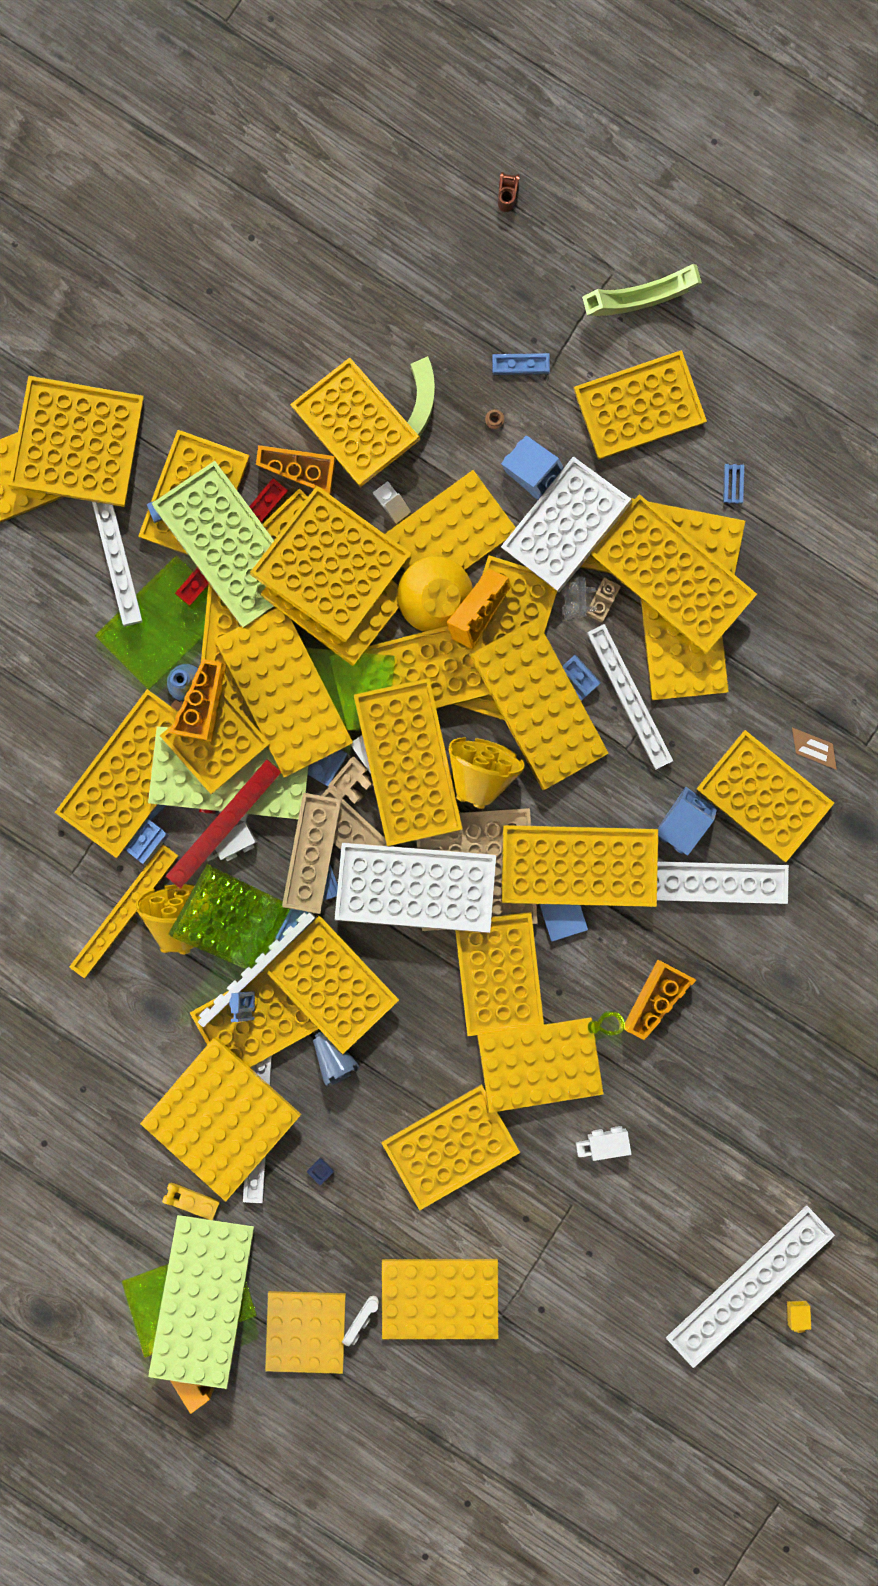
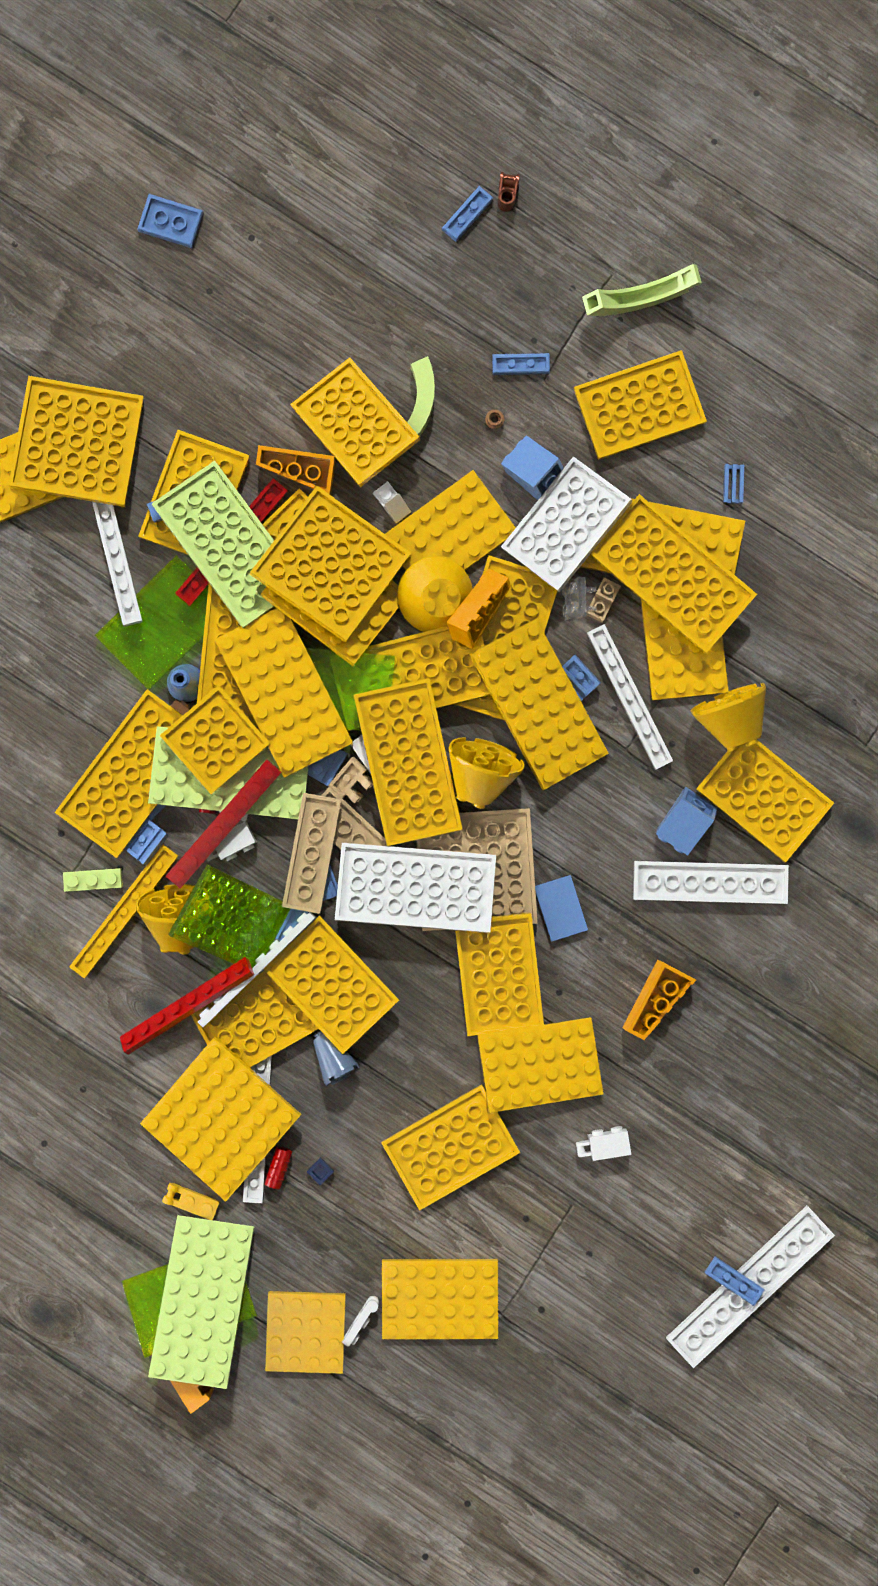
light orange wedge [168,659,226,742] -> none
medium blue plate [229,991,255,1022] -> none
yellow plate [501,825,658,907] -> none
clear neon green piece [588,1011,625,1036] -> none
yellow brick [787,1301,811,1333] -> none
medium nougat sticker [792,727,837,770] -> none
none -> yellowish green plate [63,868,123,892]
none -> red plate [120,957,254,1055]
none -> medium blue tile [137,194,204,248]
none -> red axle [265,1146,292,1189]
none -> medium blue tile [442,186,493,242]
none -> yellow cone [690,683,766,751]
none -> medium blue tile [705,1256,765,1306]

